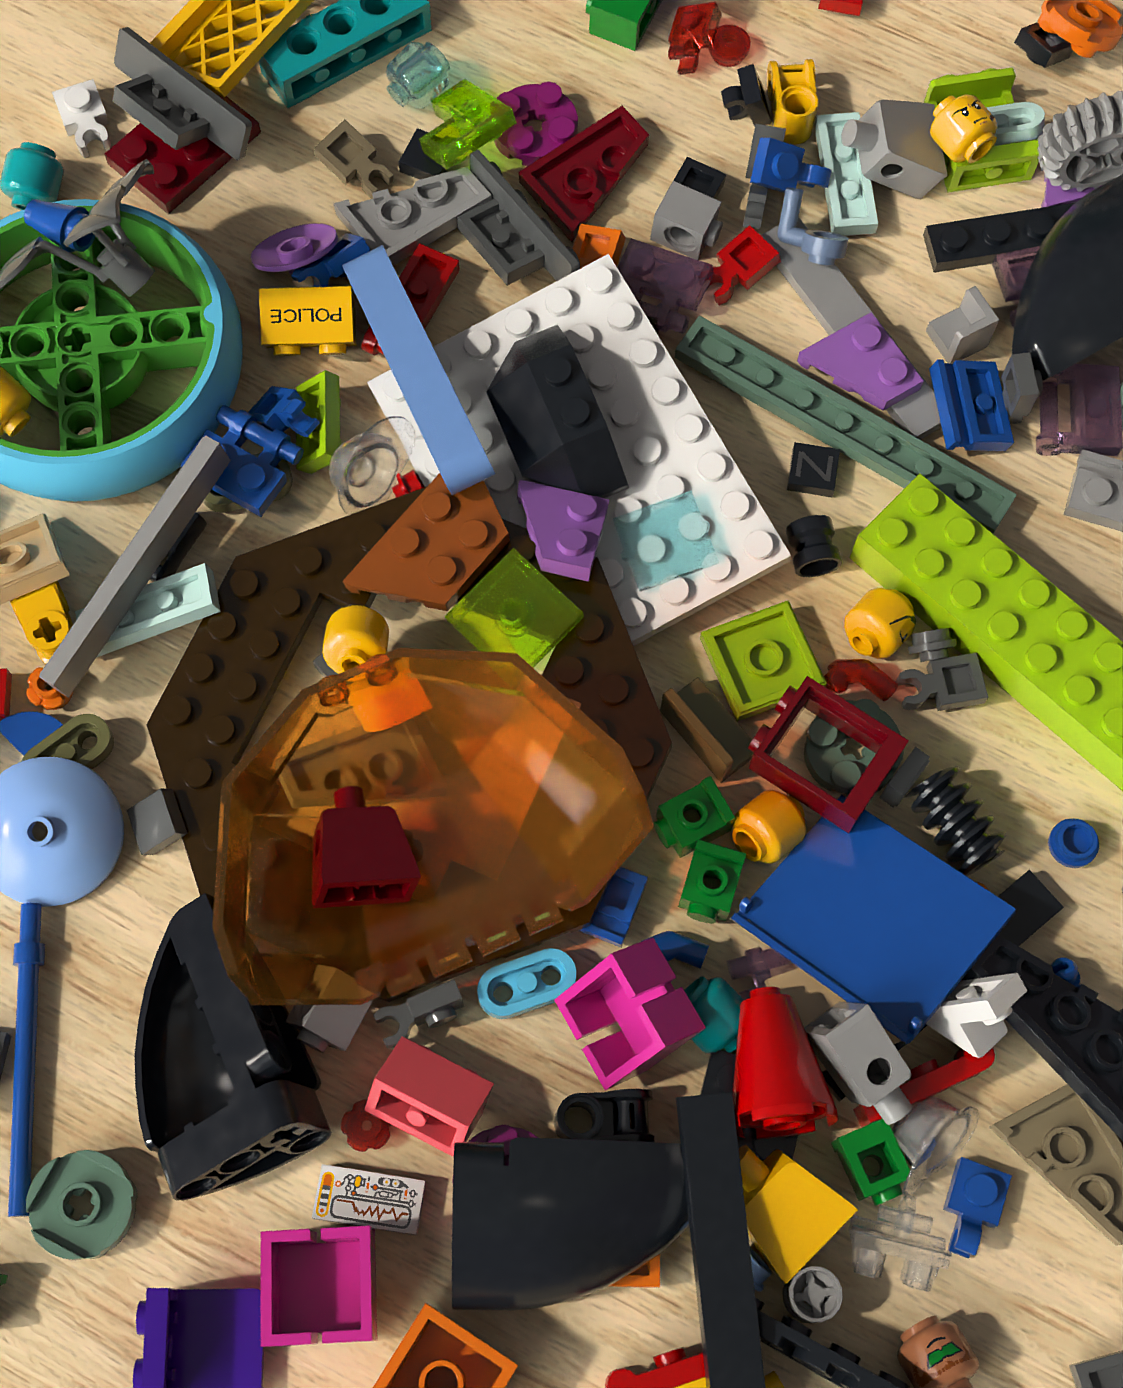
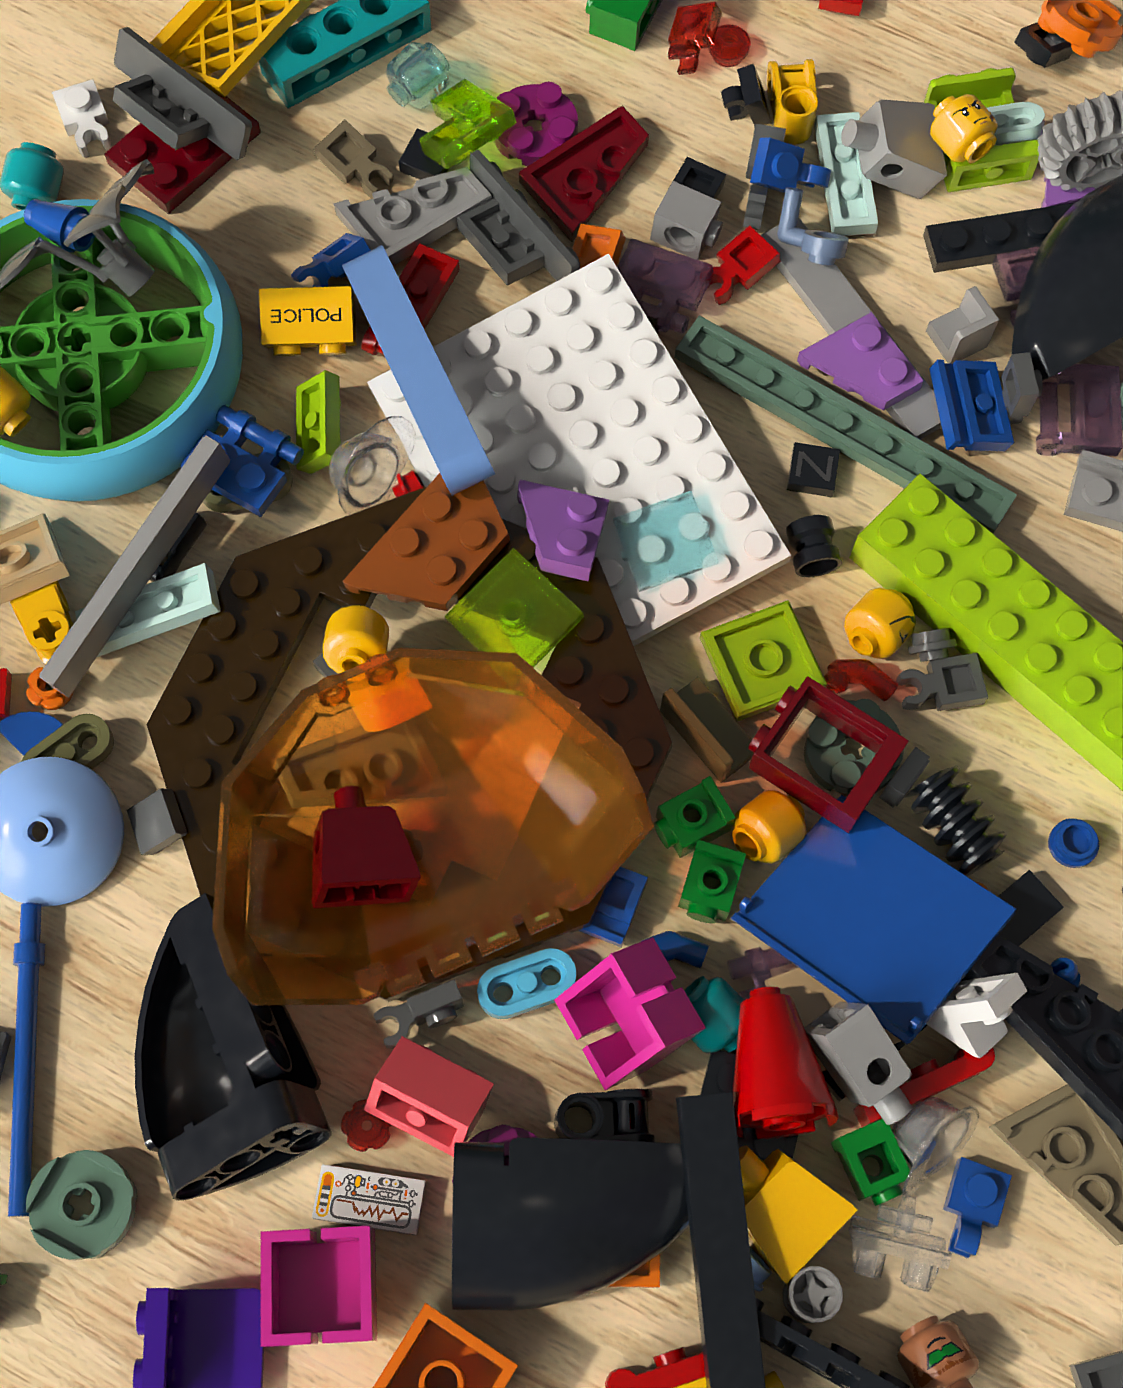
blue plate [248,386,320,437] -> none
medium lavender dish [251,223,338,275] -> none
light grey brick [285,967,375,1053] -> none
black wedge [486,325,629,498] -> none

